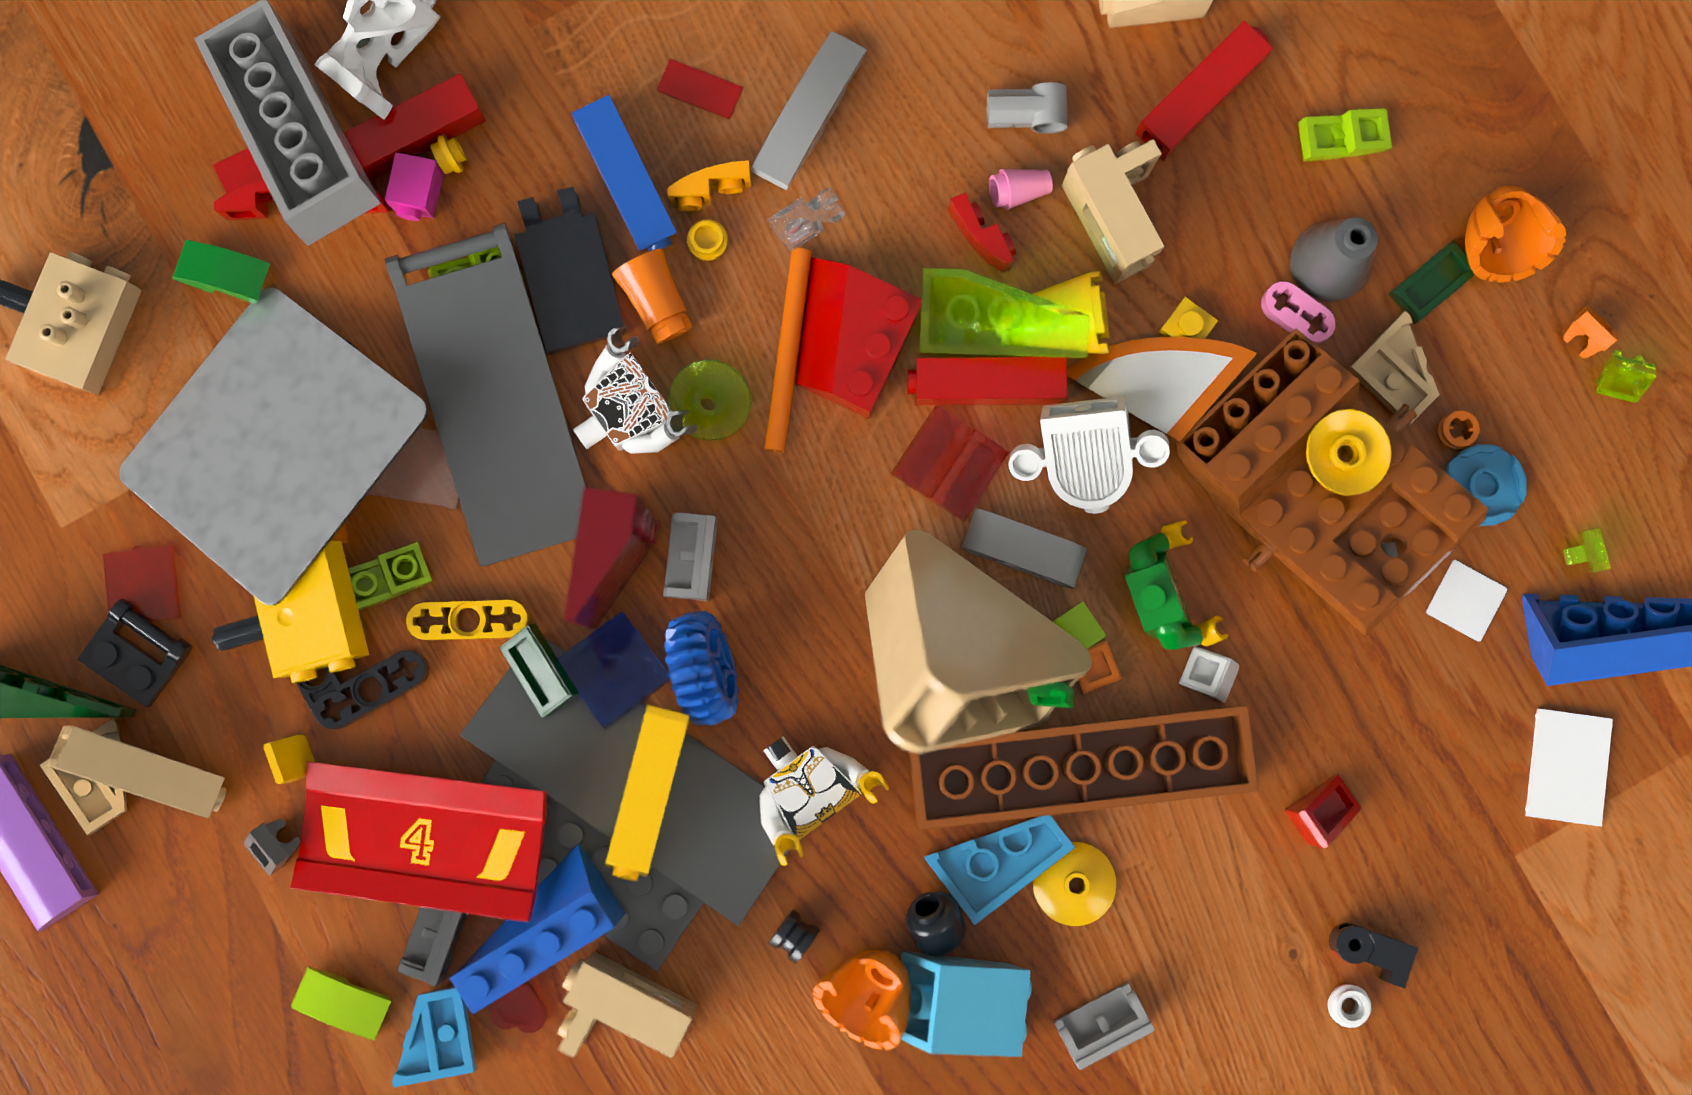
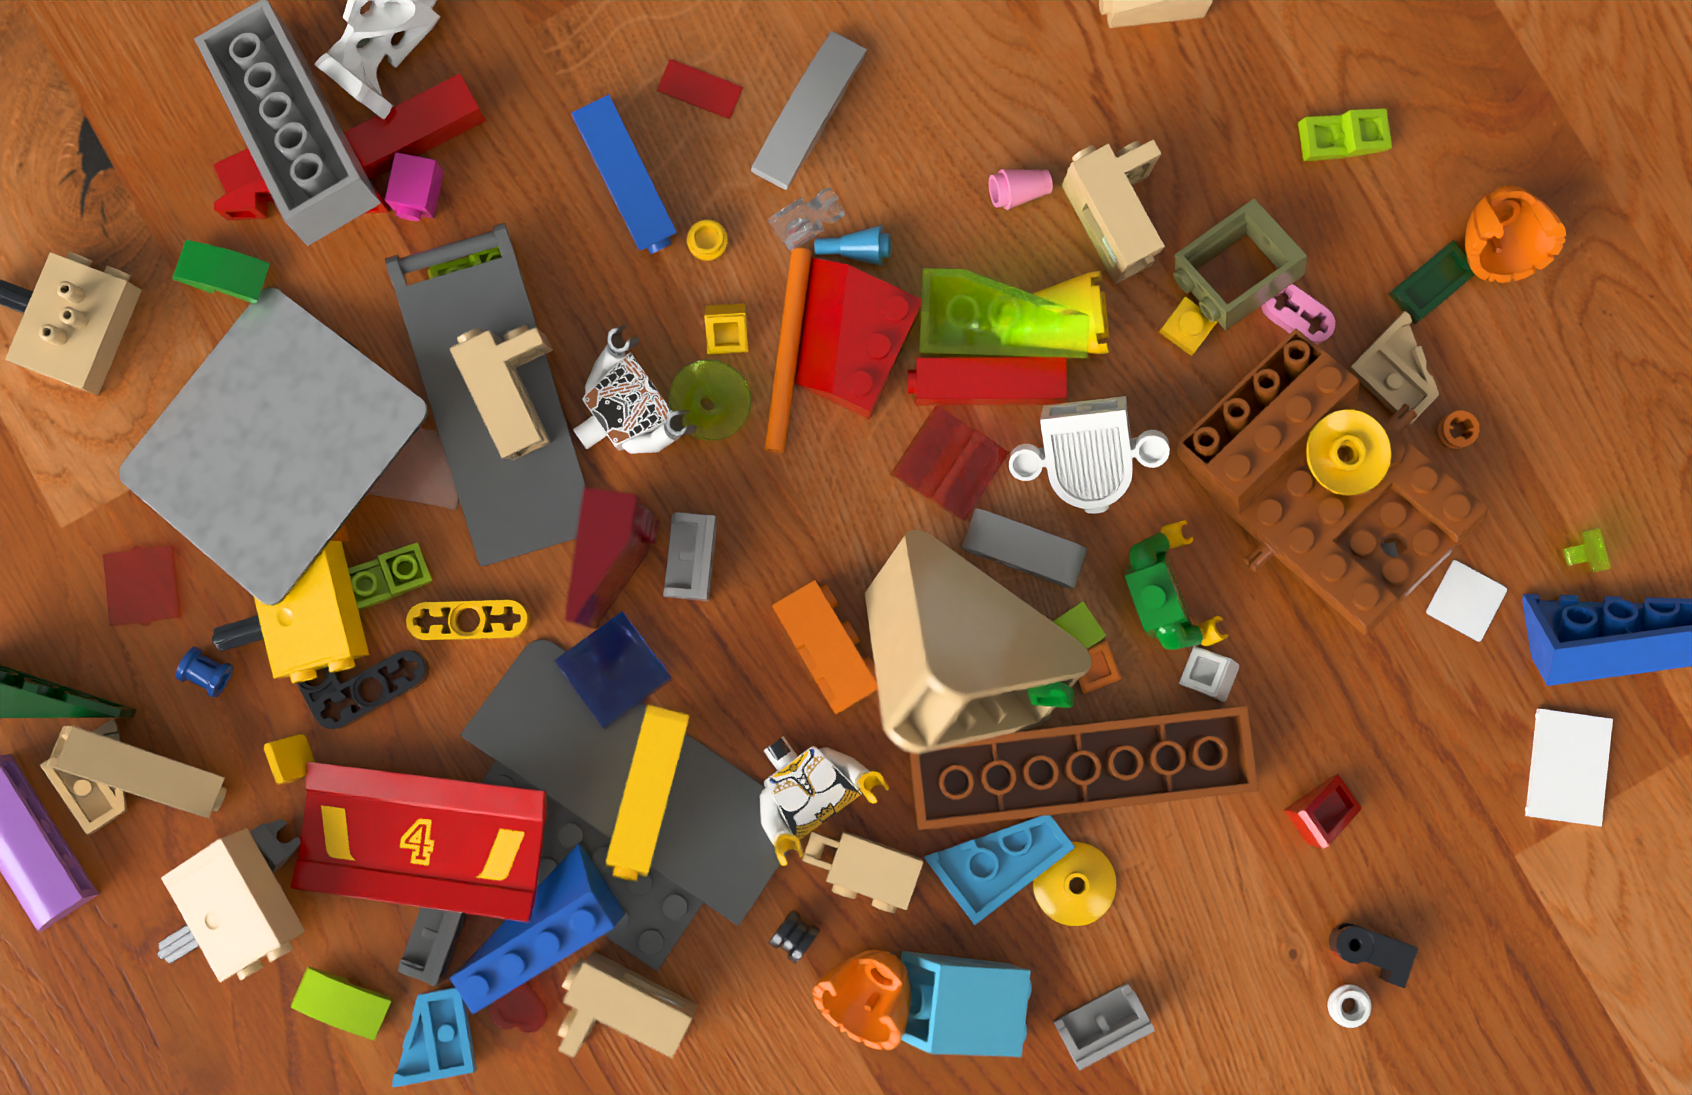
black plate [77,598,193,707] -> none
yellow plate [430,134,466,175] -> none
tile [499,623,579,718] -> none
black tile [515,187,627,355] -> none
orange plant [612,248,693,345] -> none
blue gear [664,611,739,726] -> none
light orange slope [667,160,751,212] -> none
black head [905,892,966,955] -> none
red slope [948,192,1016,273] -> none
light grey piece [987,82,1068,134] -> none
sticker [1067,337,1257,442] -> none
red brick [1135,20,1273,162] -> none
dark grey cone [1290,218,1378,302] -> none
dark azure tile [1444,444,1527,526] -> none
orange tile [1563,304,1617,359] -> none
clear neon green tile [1596,350,1656,403] -> none
none -> piece [157,828,306,982]
none -> blue bush [175,646,234,698]
none -> tan brick [450,325,553,460]
none -> yellow slope [704,303,748,354]
none -> orange wedge [772,580,878,715]
none -> tan brick [802,830,923,914]
none -> dark azure cone [814,225,891,266]
none -> olive window [1173,198,1307,331]

